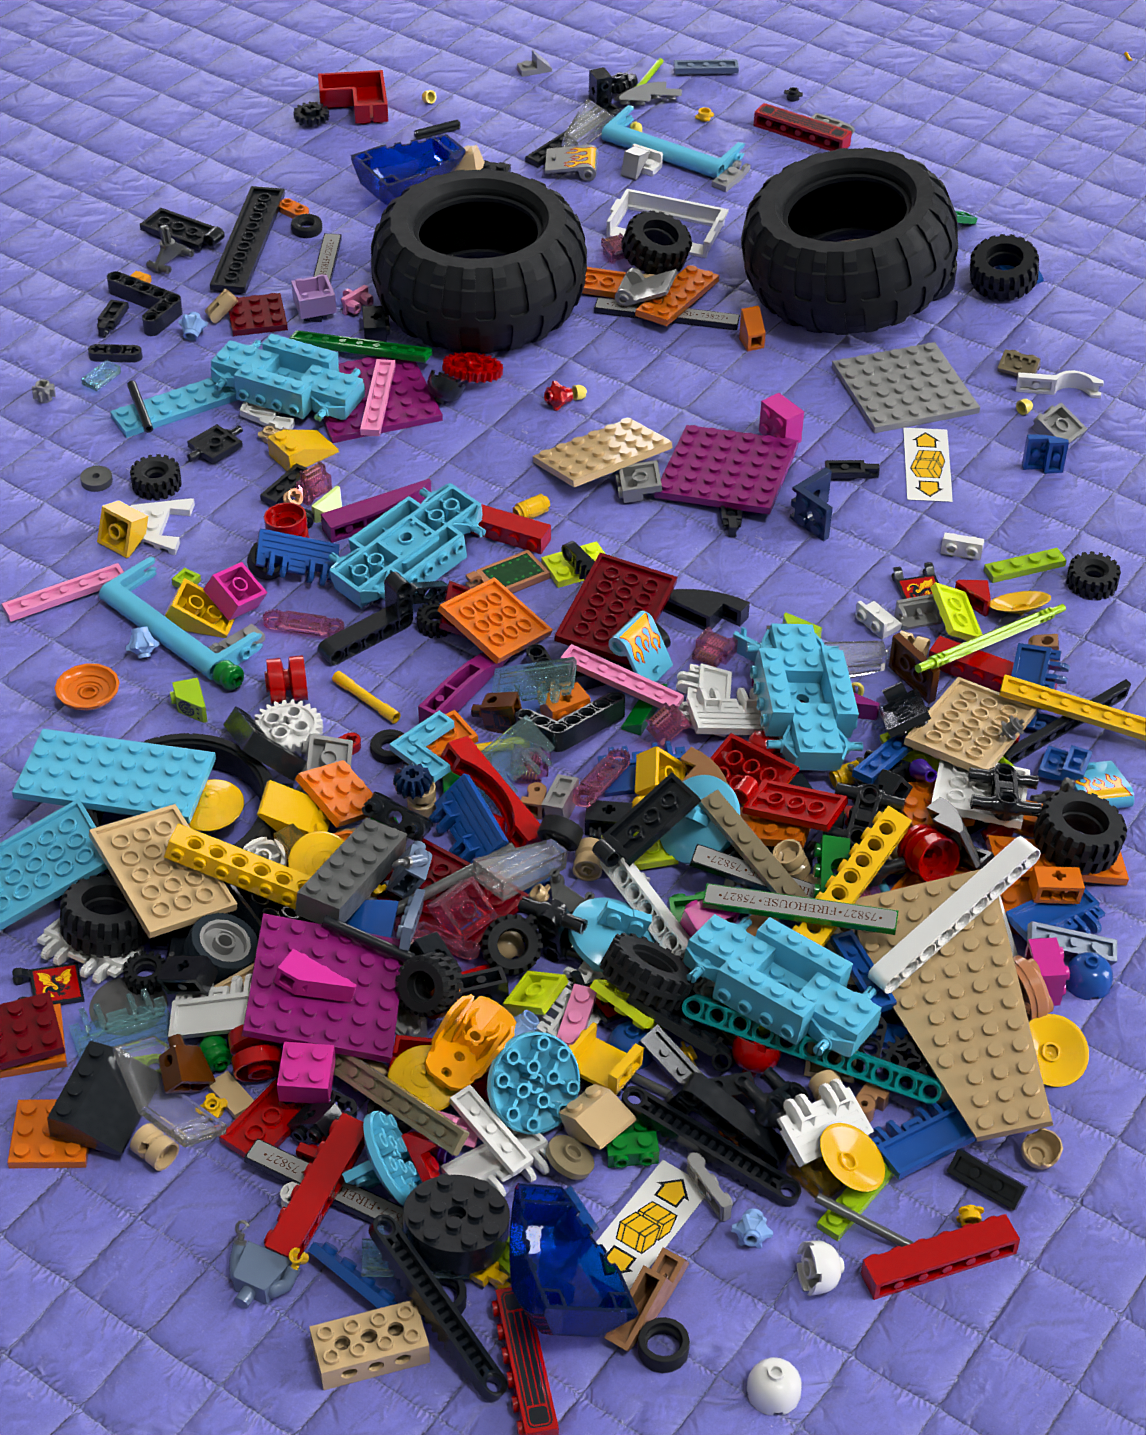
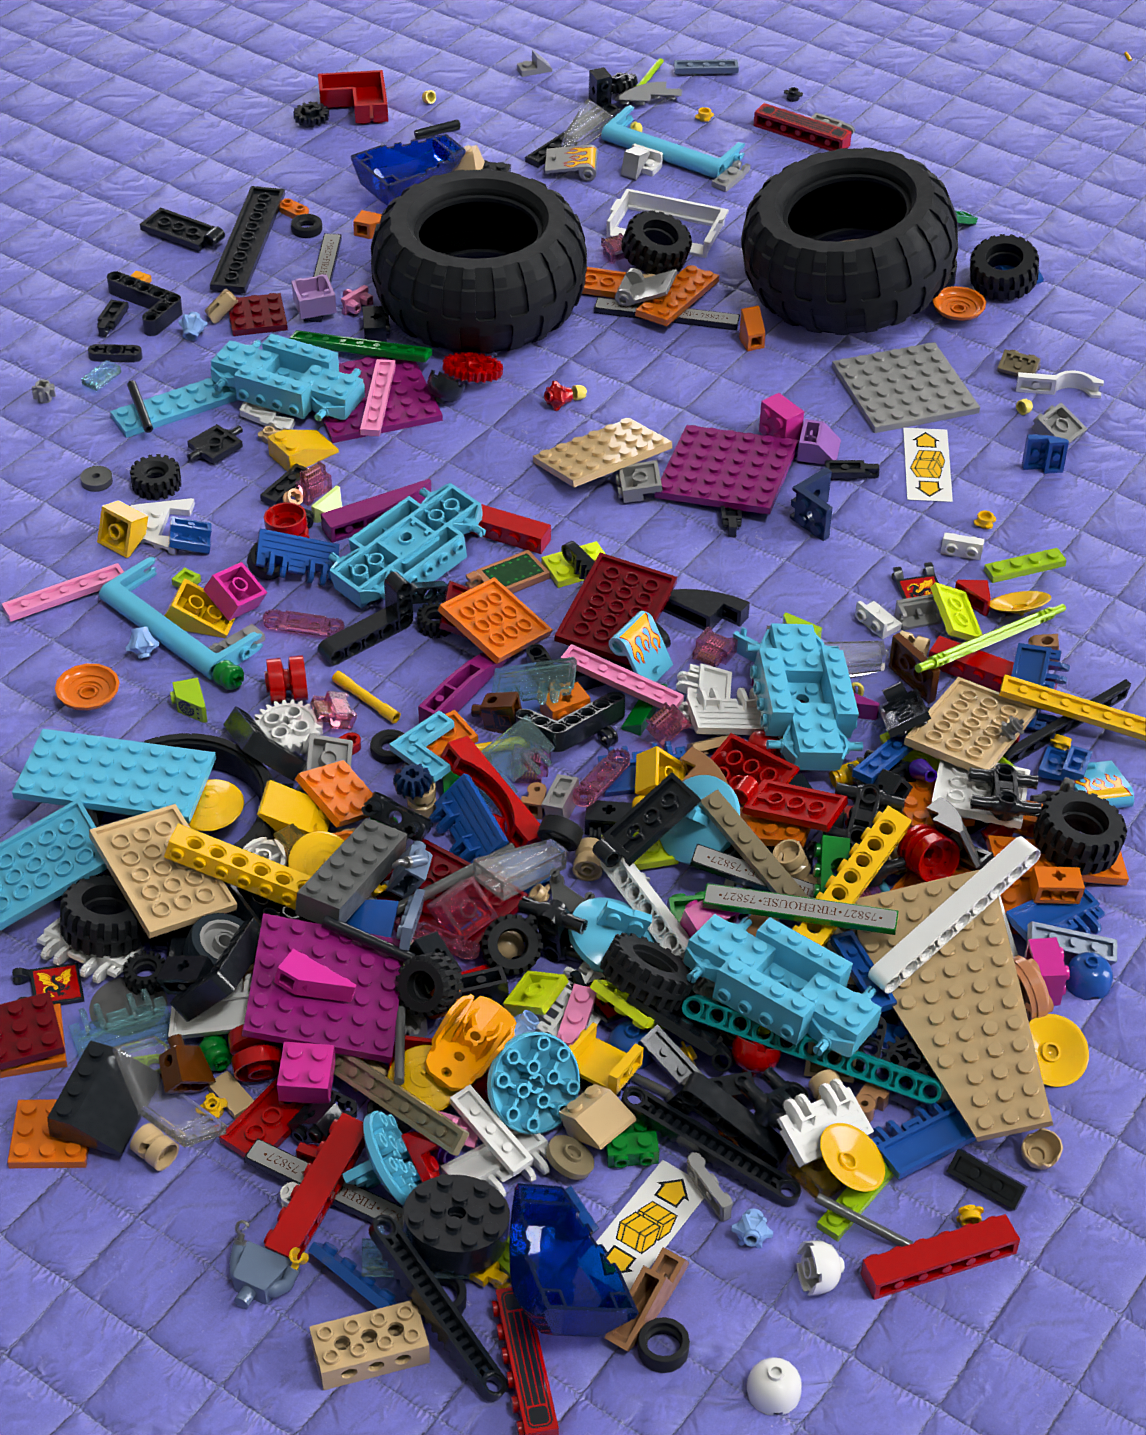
dark grey axle [146,225,194,274] -> none
yellow head [512,493,550,519] -> none
black tyre [1066,551,1121,601] -> none
none -> blue slope [169,516,212,554]
none -> black beam [170,916,261,1022]
none -> clear pink piece [310,691,357,730]
none -> orange slope [353,210,382,239]
none -> dark grey bar [394,1006,405,1085]
none -> black bush [597,726,618,748]
none -> tan plate [687,735,729,754]
none -> medium lavender slope [797,419,841,465]
none -> orange hat [932,286,986,321]
none -> yellow plate [974,510,996,529]
none -> yellow plate [1050,734,1072,751]

